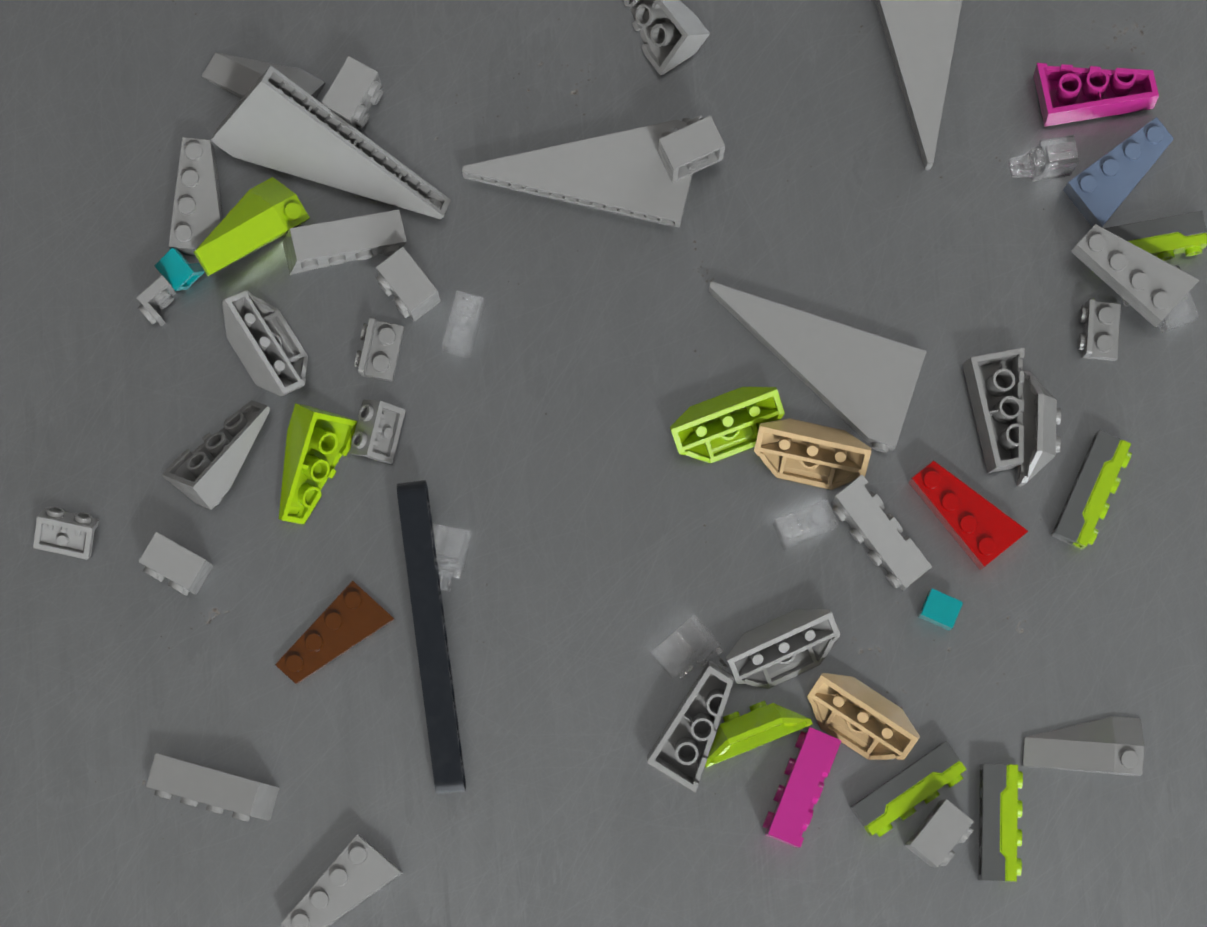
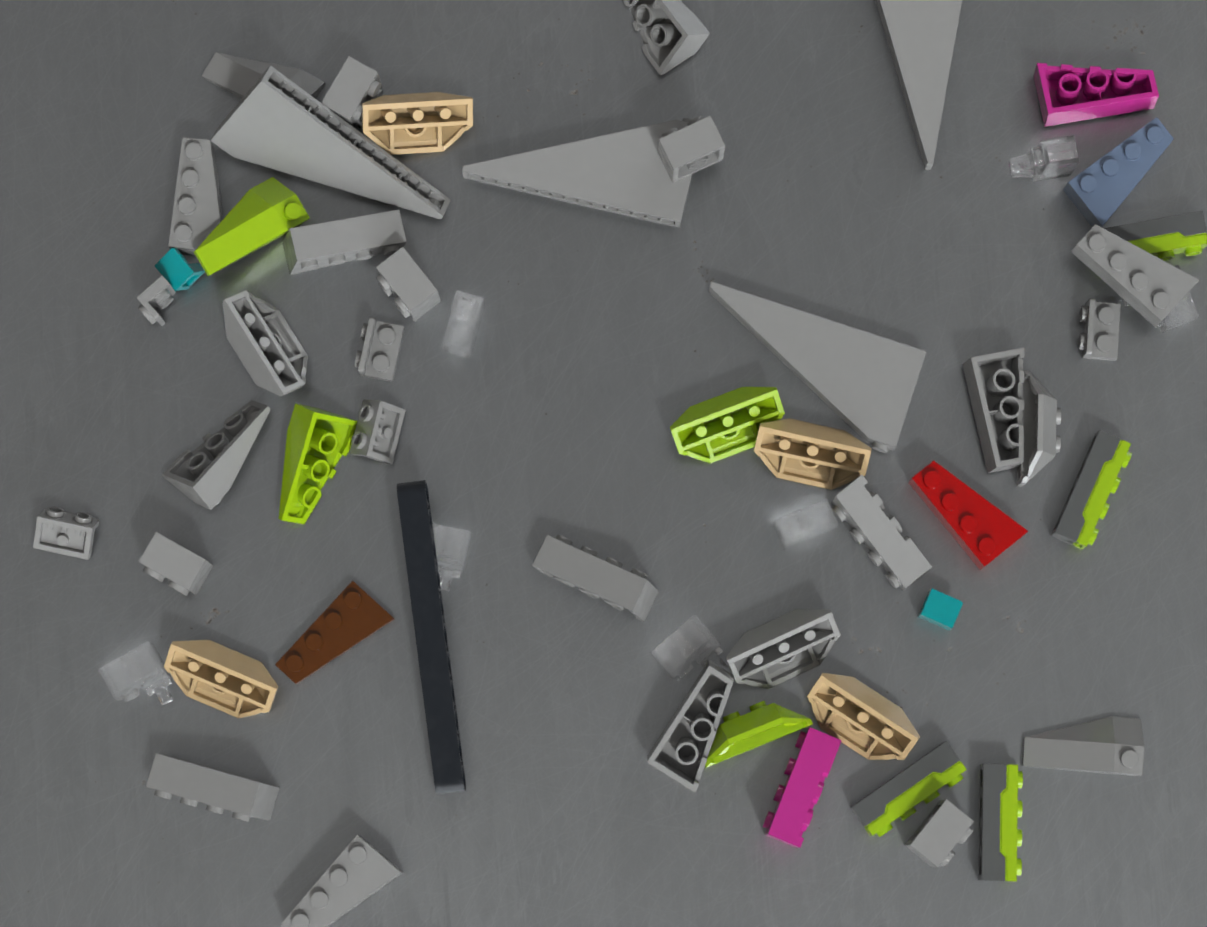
none -> clear hinge [98,641,174,705]
none -> tan wedge [164,640,278,718]
none -> tan wedge [362,92,473,155]
none -> light grey wedge [532,535,659,622]

